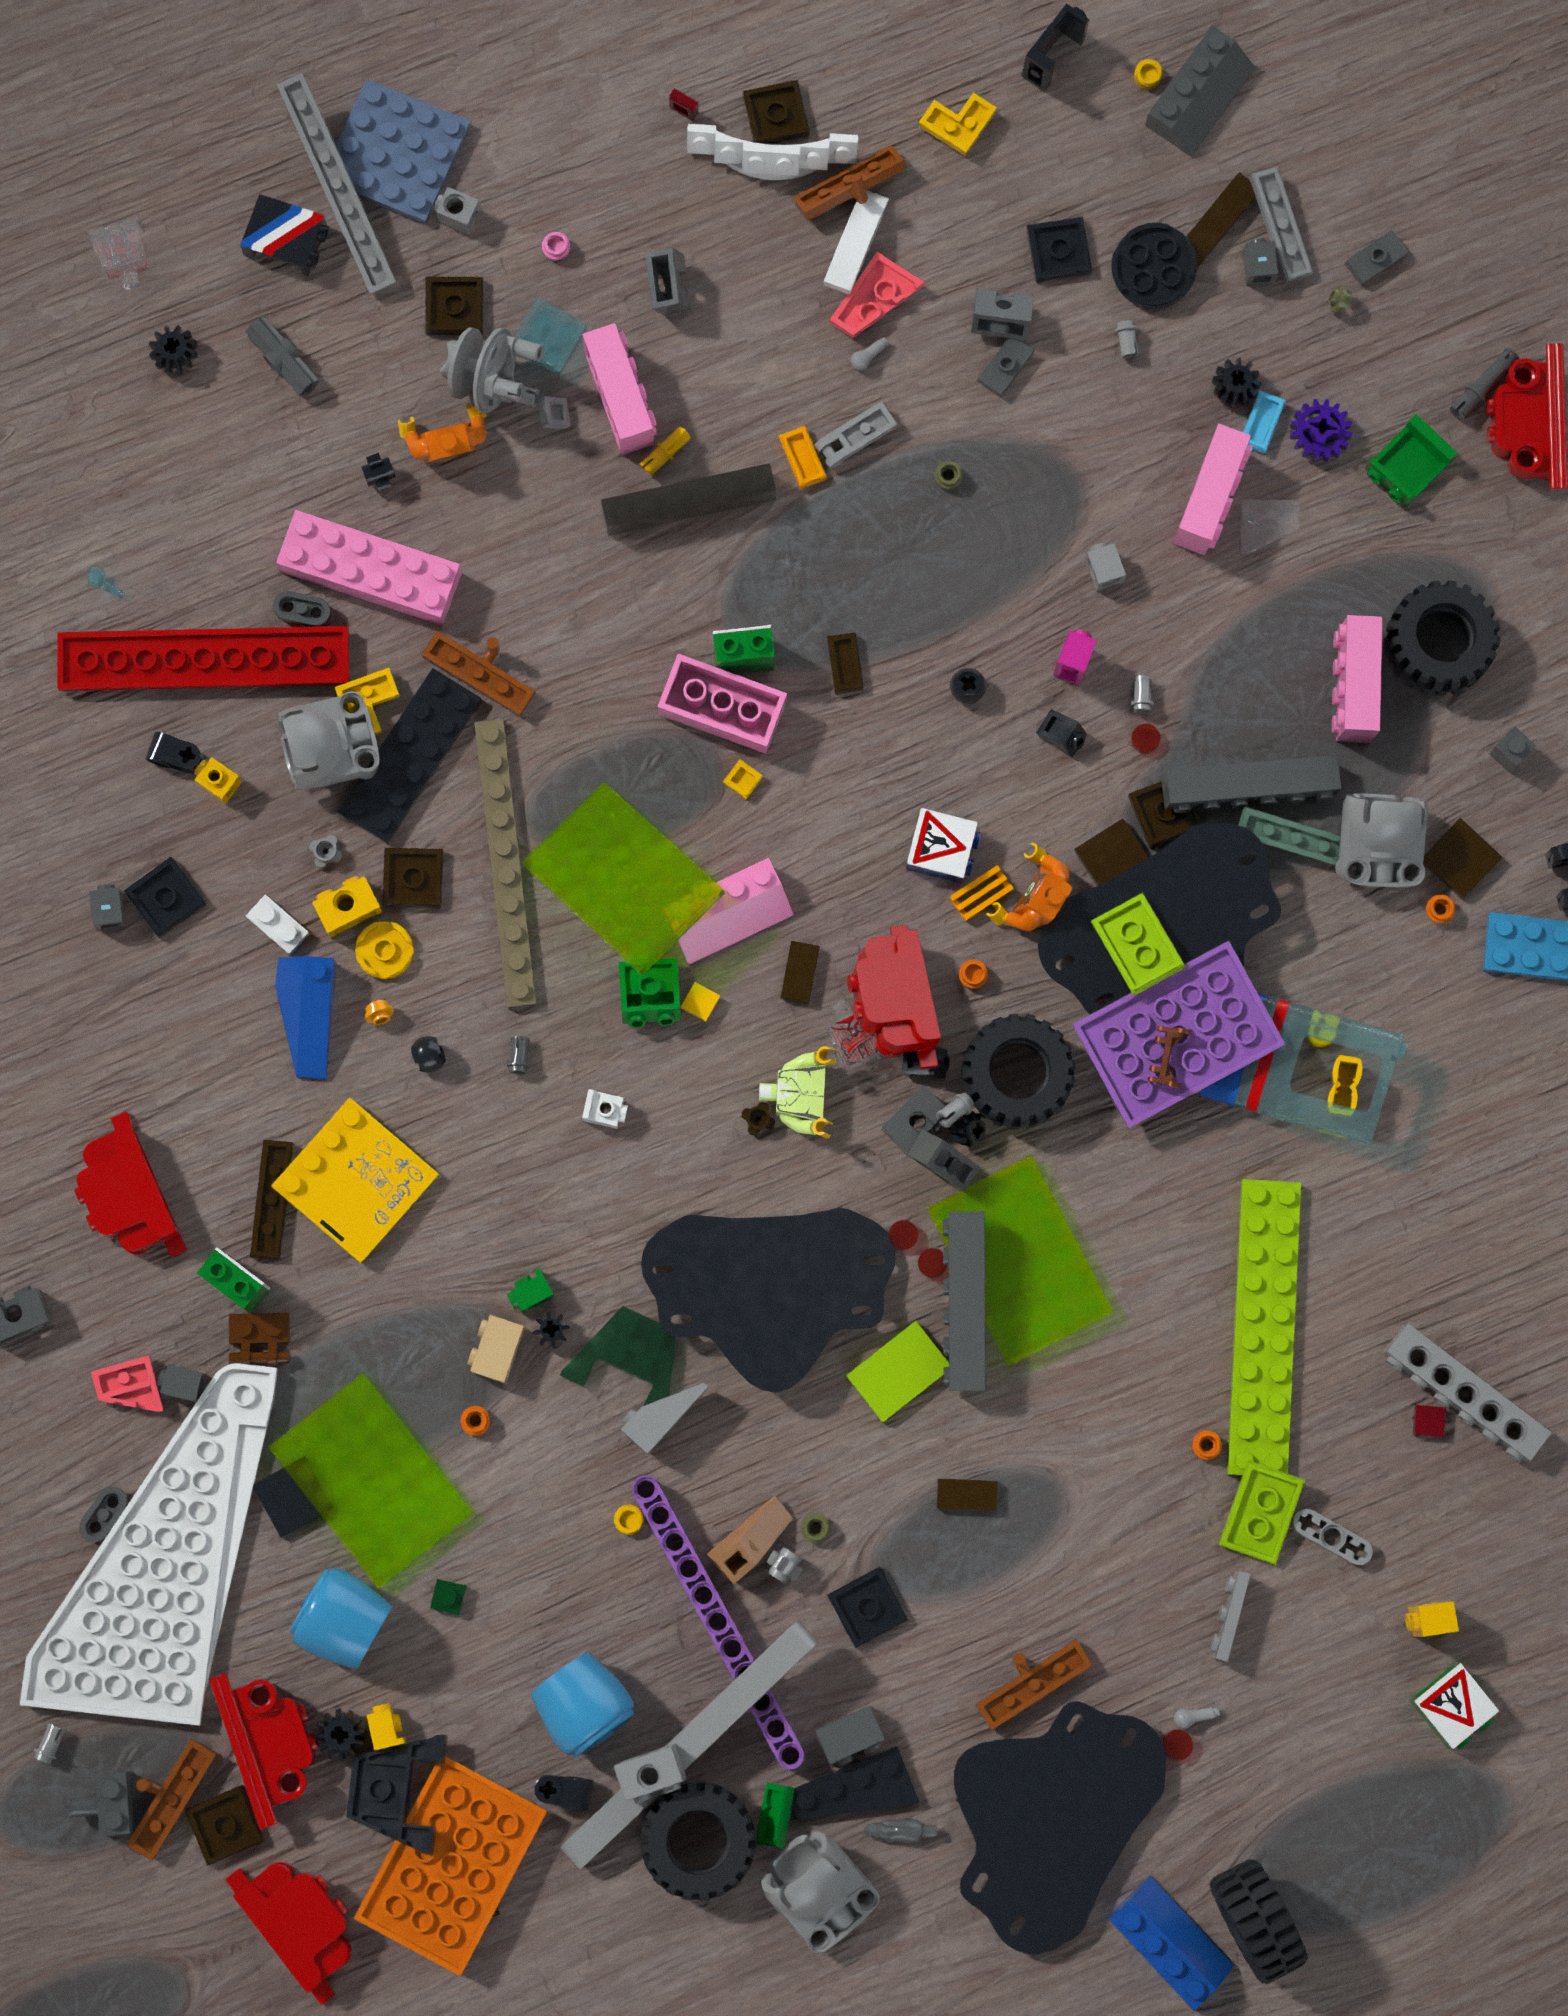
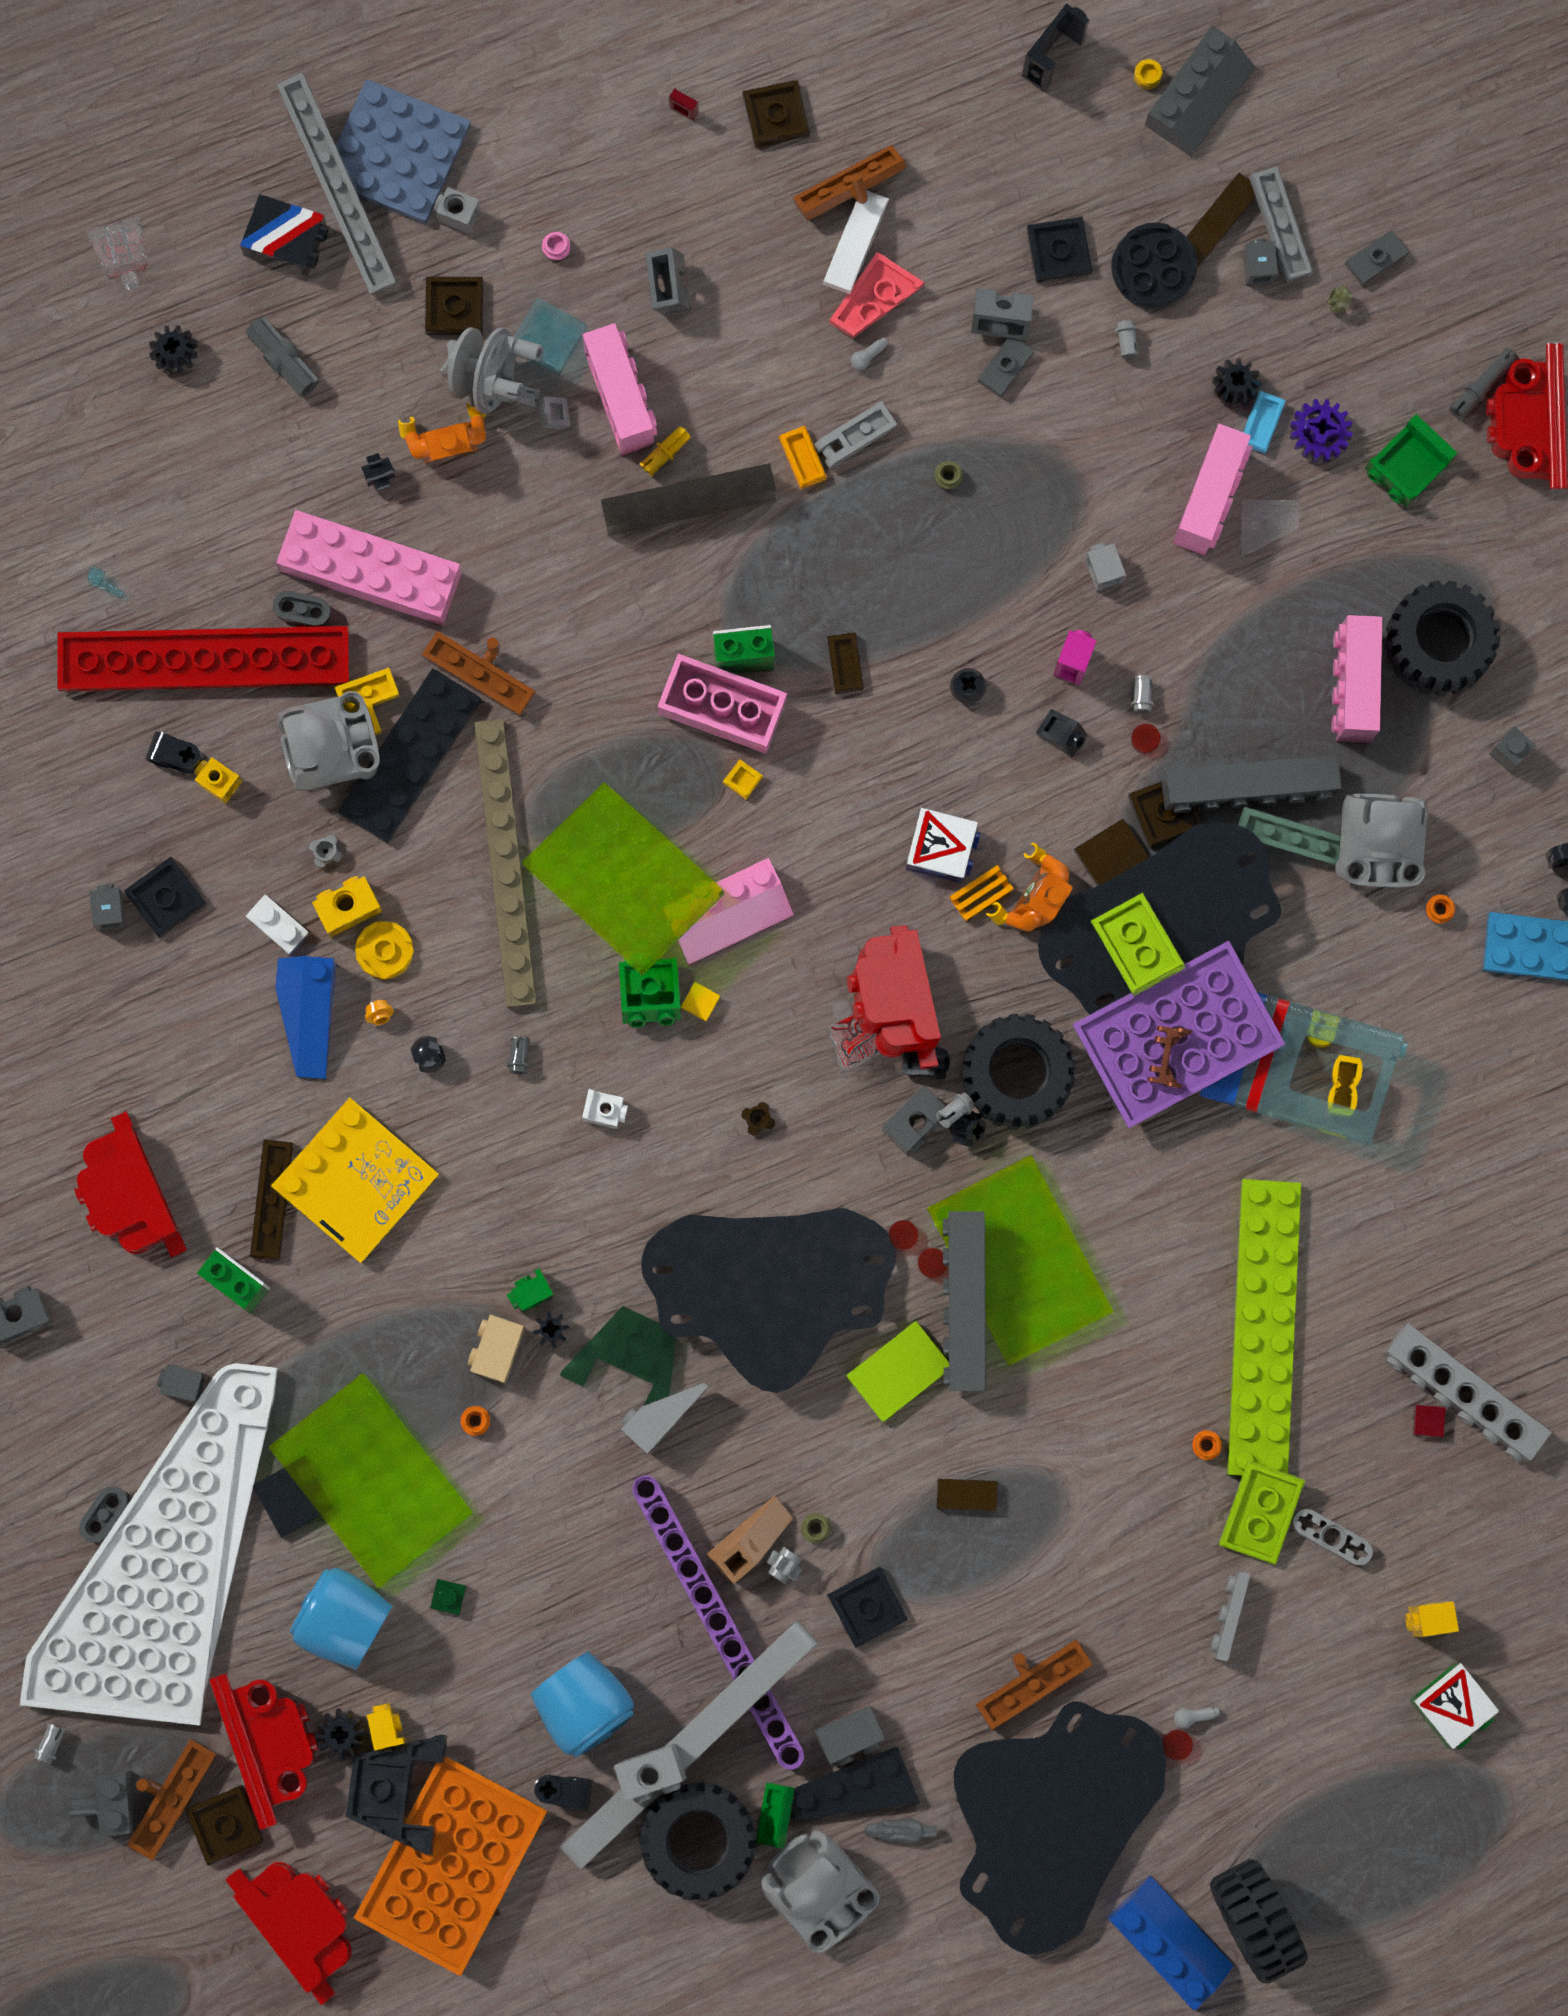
coral wing [91,1355,165,1412] -> none
reddish brown plate [229,1313,290,1367] -> none
dark brown tile [382,848,443,908] -> none
yellow tile [614,1504,644,1535] -> none
white piece [687,124,858,180] -> none
yellowish green torso [759,1046,836,1139] -> none
dark brown tile [780,941,820,1004] -> none
dark grey brick [907,1130,980,1192] -> none
yellow plate [918,92,997,156] -> none
orange plate [959,959,988,989] -> none
dark brown tile [1423,818,1503,900] -> none

